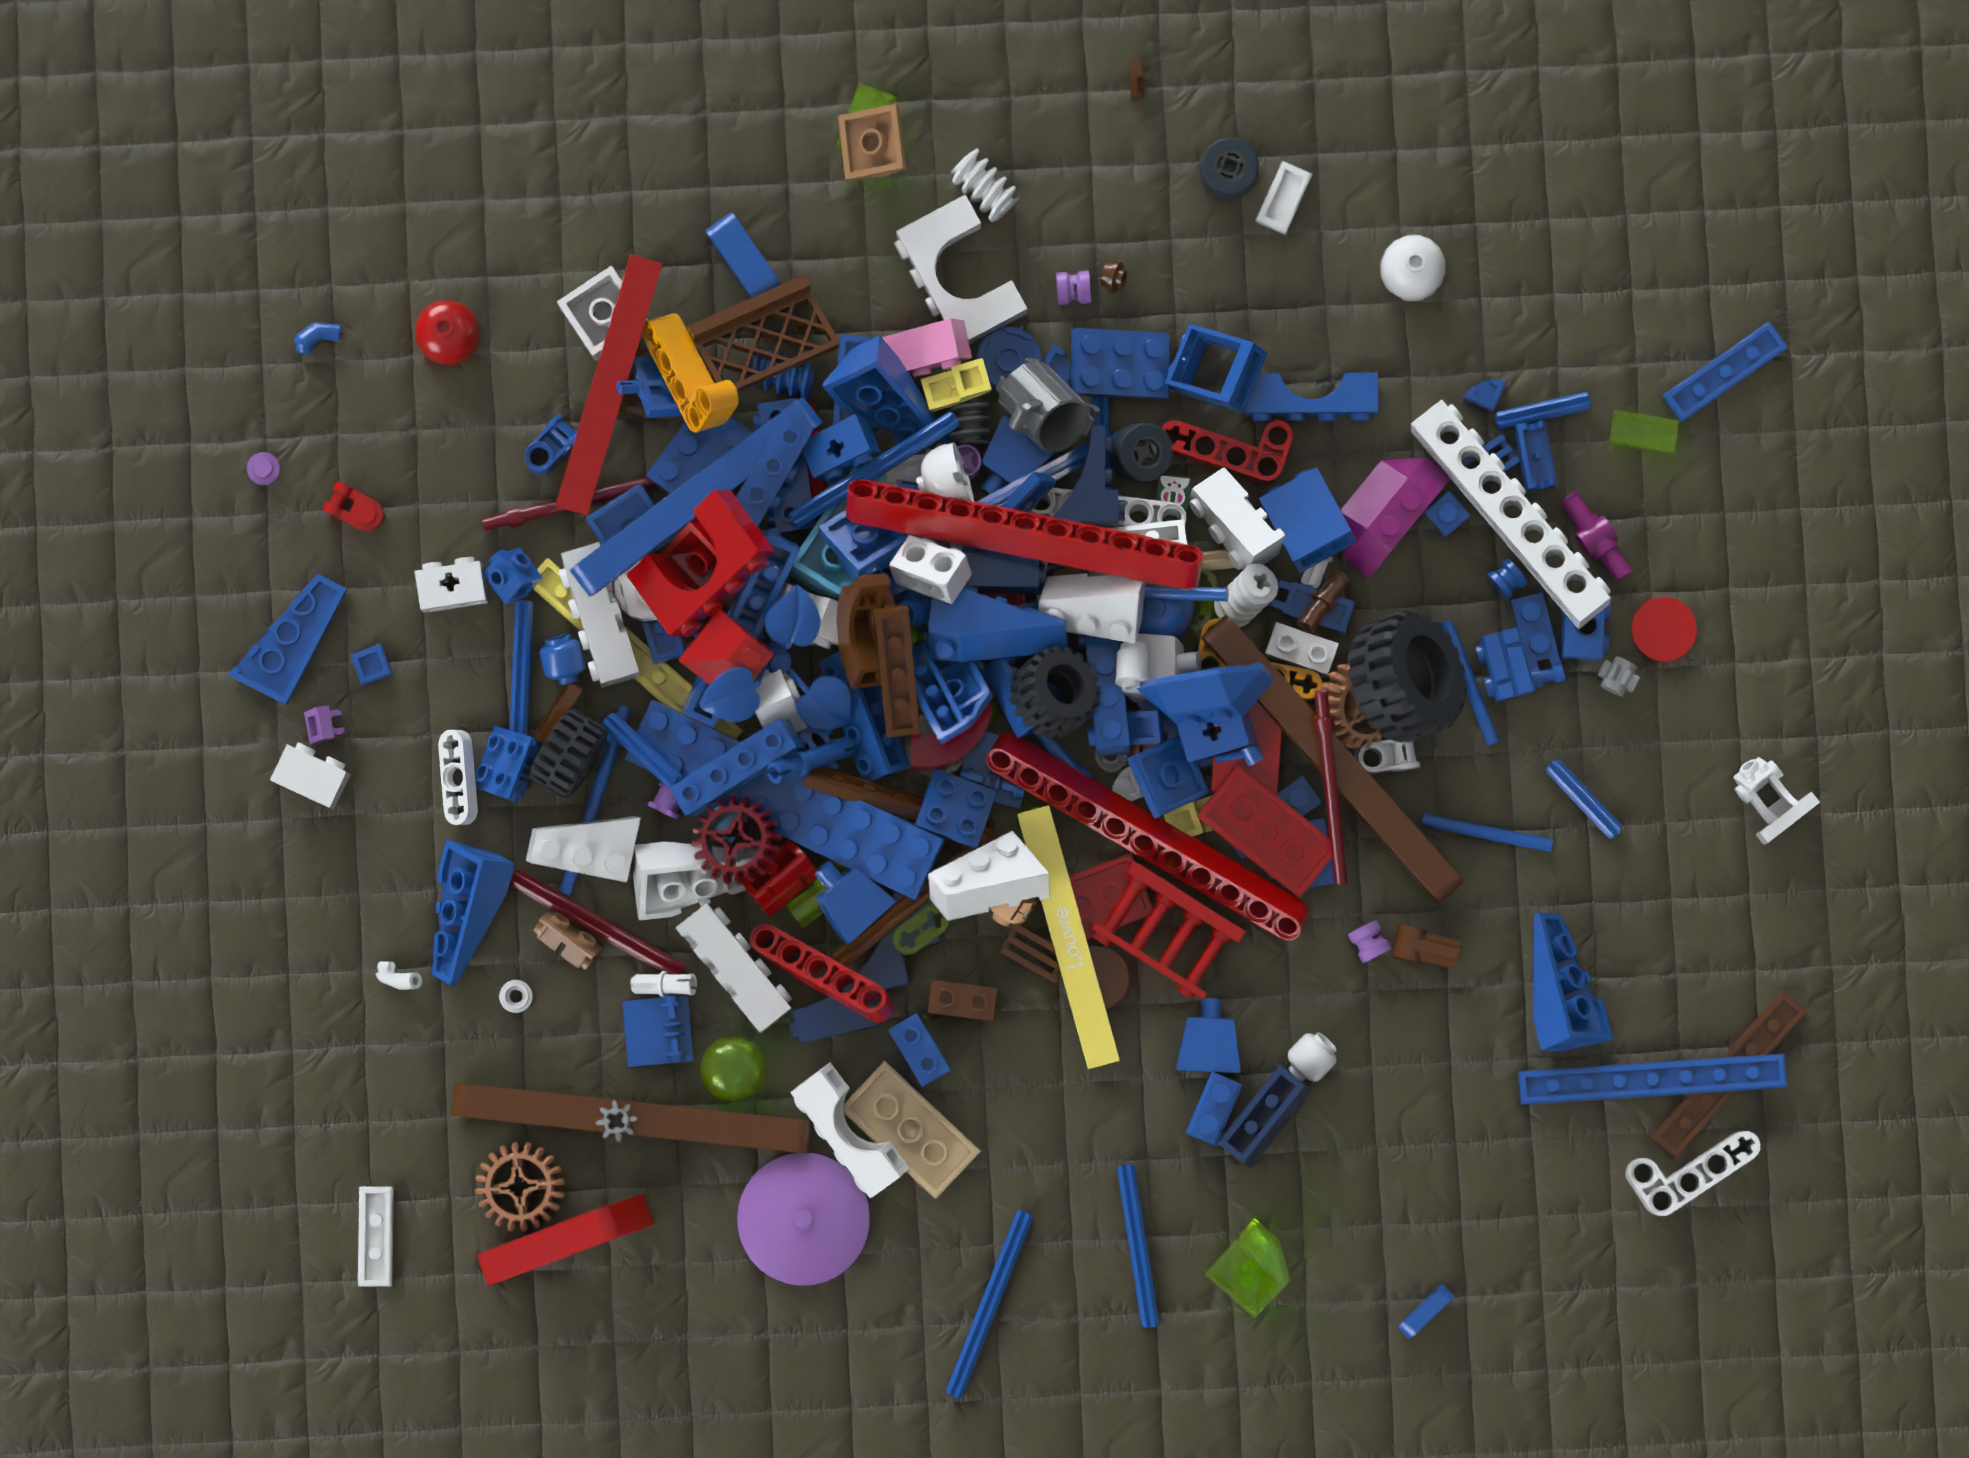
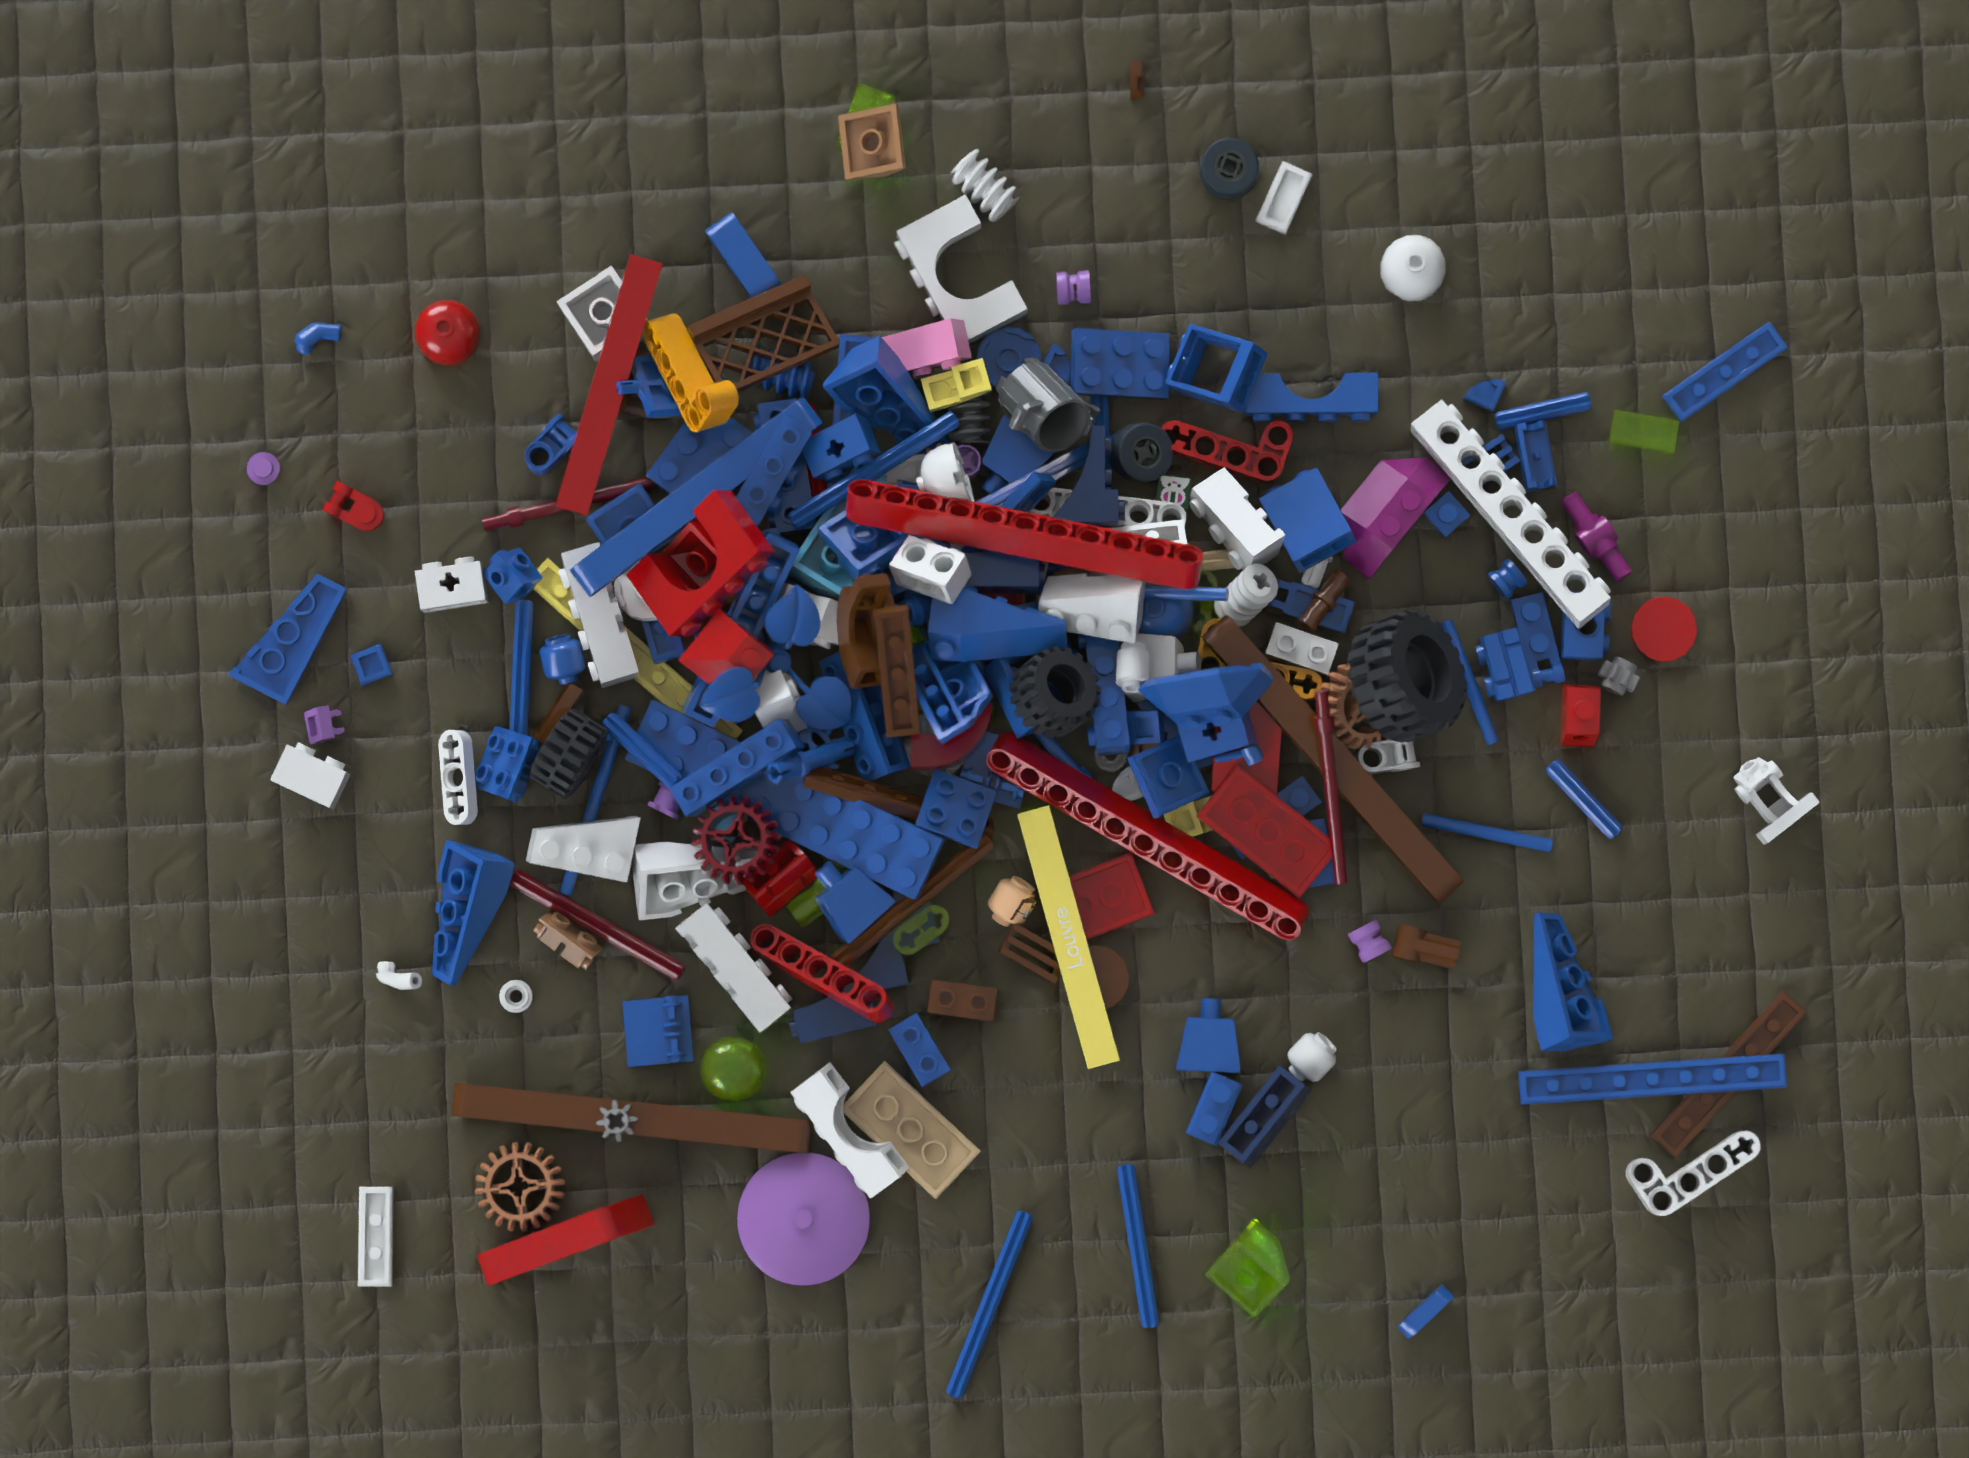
white axle [631,971,697,997] -> none
white wedge [928,831,1050,920] -> none
red fence [1088,861,1246,1000] -> none
reddish brown plate [1100,260,1127,293] -> none
none -> red torso [1560,684,1601,747]

